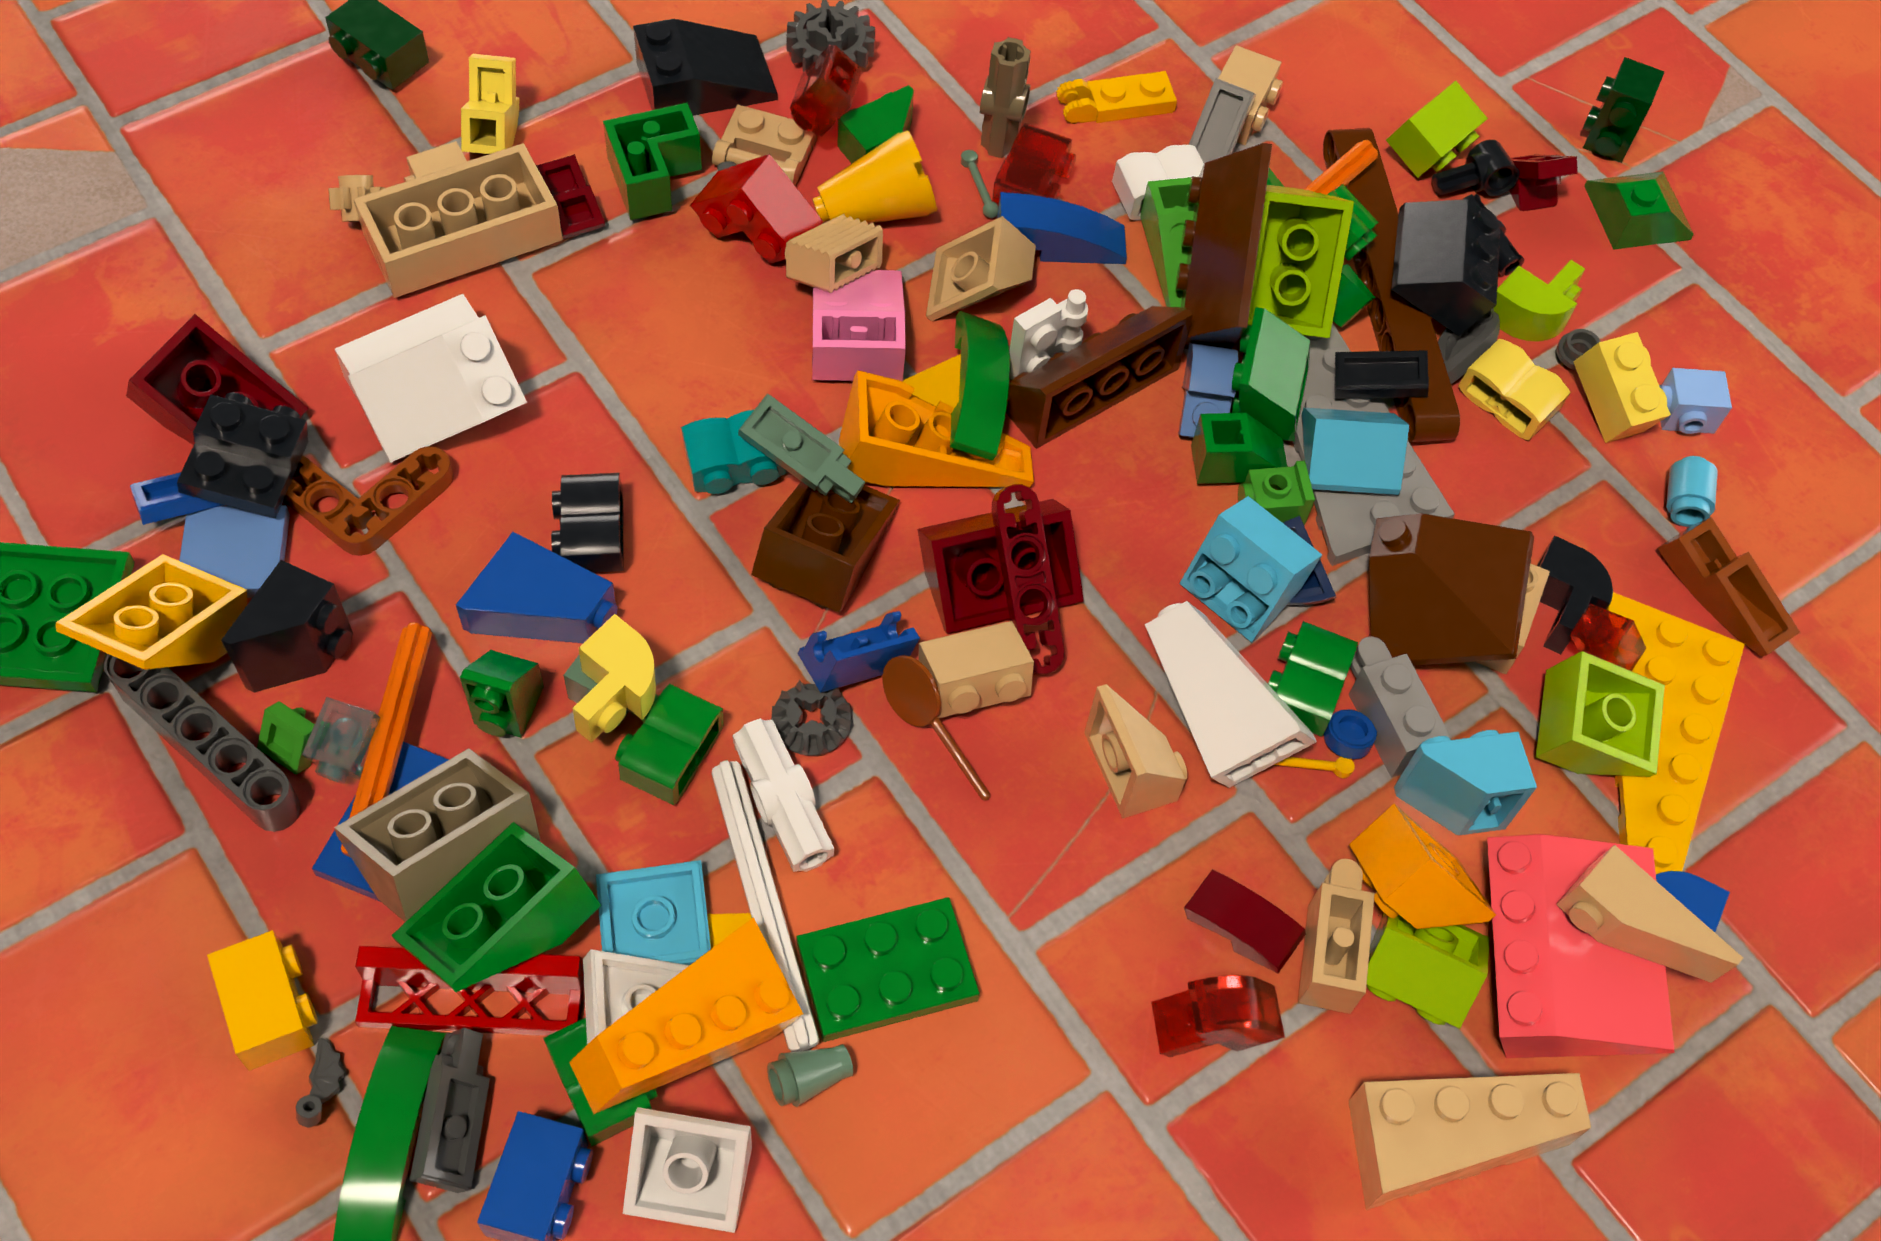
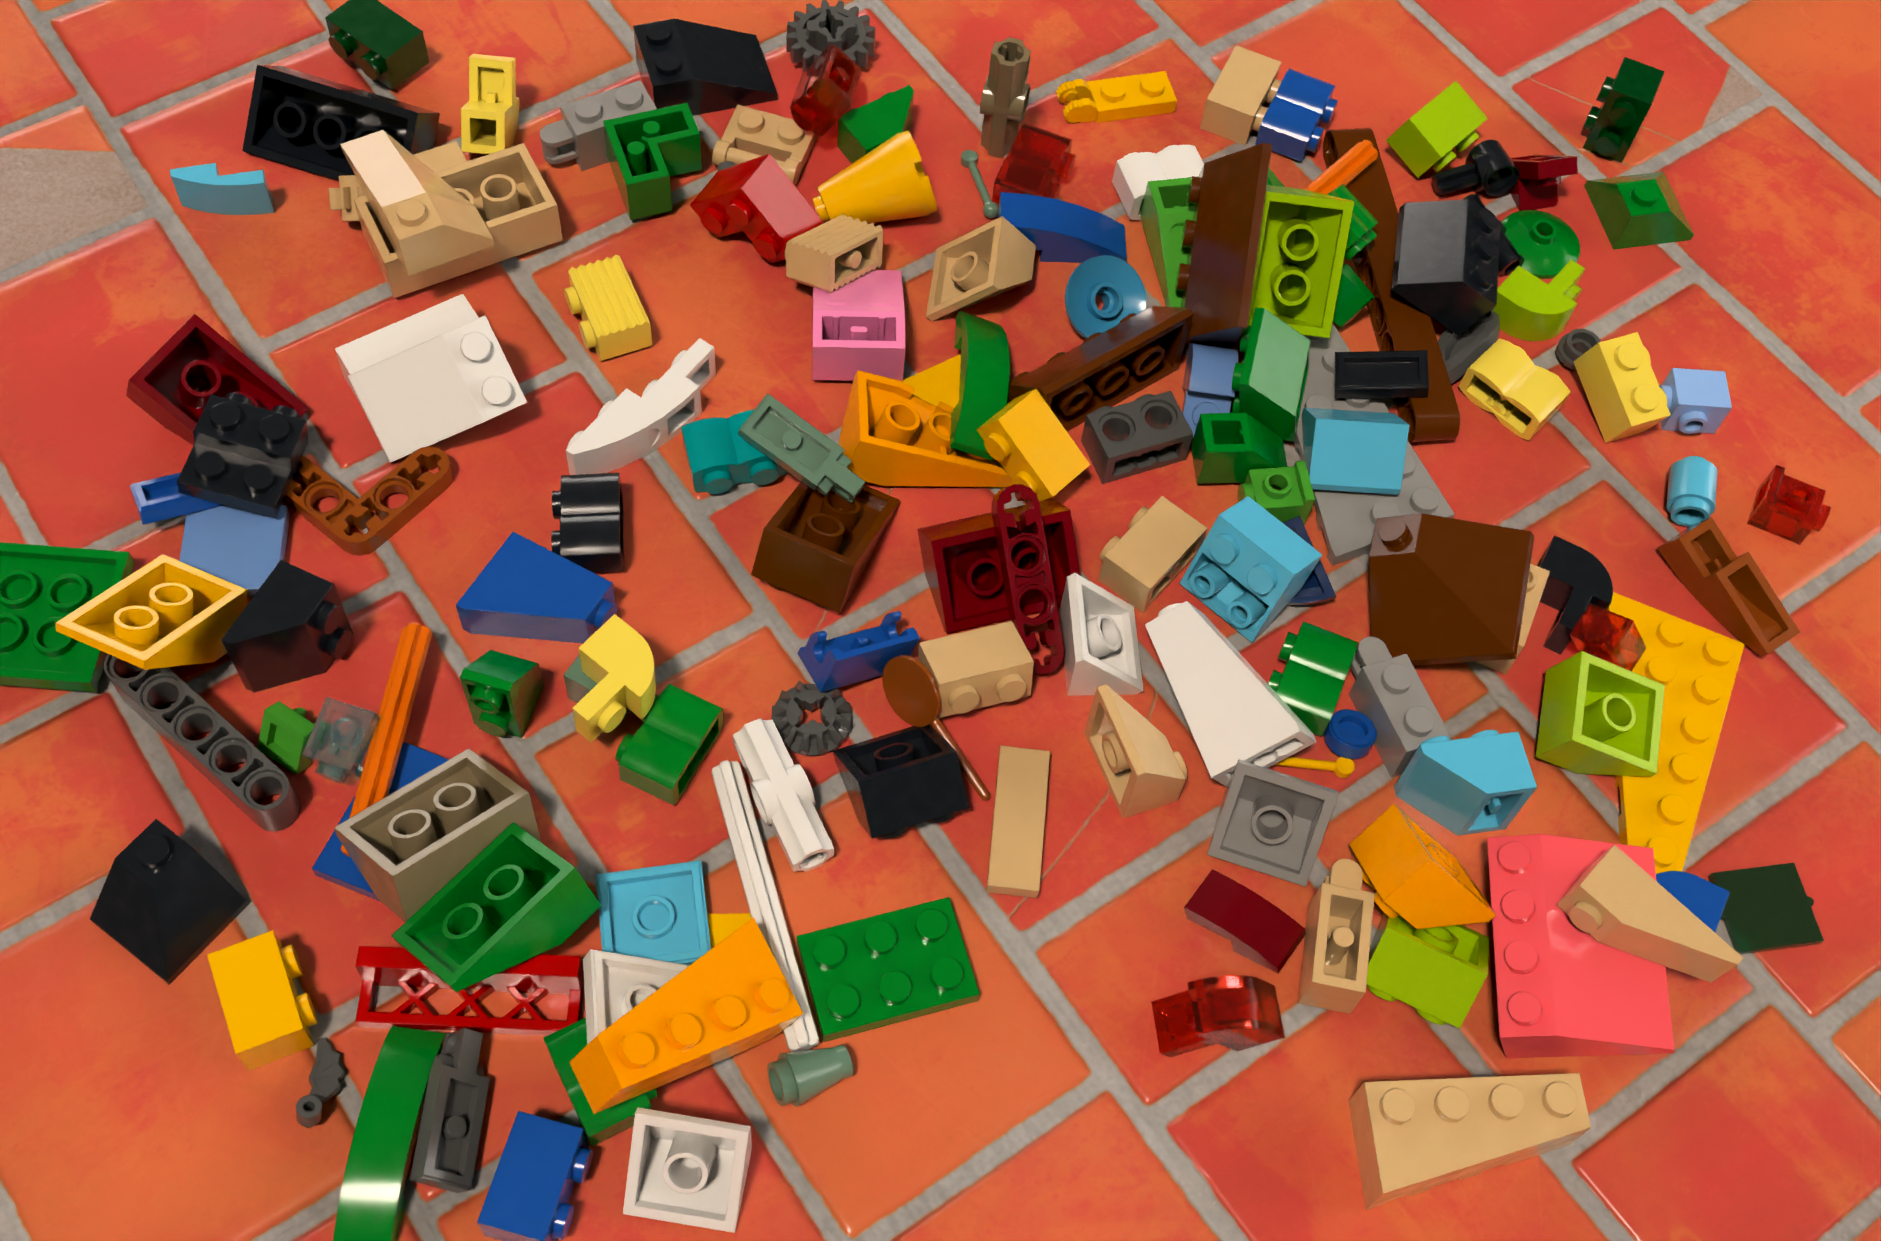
dark red slope [536,154,605,239] -> none
white plate [1009,289,1088,380] -> none
light grey tile [1189,78,1256,163] -> none
none -> black slope [90,819,249,985]
none -> medium azure slope [170,163,275,215]
none -> black slope [242,65,440,180]
none -> tan wedge [340,130,495,277]
none -> light grey brick [540,80,657,171]
none -> light yellow brick [564,255,652,361]
none -> white slope [565,338,716,475]
none -> black slope [833,724,969,839]
none -> yellow brick [976,389,1090,502]
none -> tan tile [986,745,1050,898]
none -> white slope [1059,573,1144,696]
none -> dark azure dish [1065,255,1147,339]
none -> dark grey brick [1081,391,1193,484]
none -> tan brick [1098,496,1208,613]
none -> light grey slope [1207,759,1338,887]
none -> blue brick [1255,68,1338,162]
none -> green dish [1502,210,1580,279]
none -> clear green piece [1708,863,1824,955]
none -> clear red brick [1747,465,1831,545]

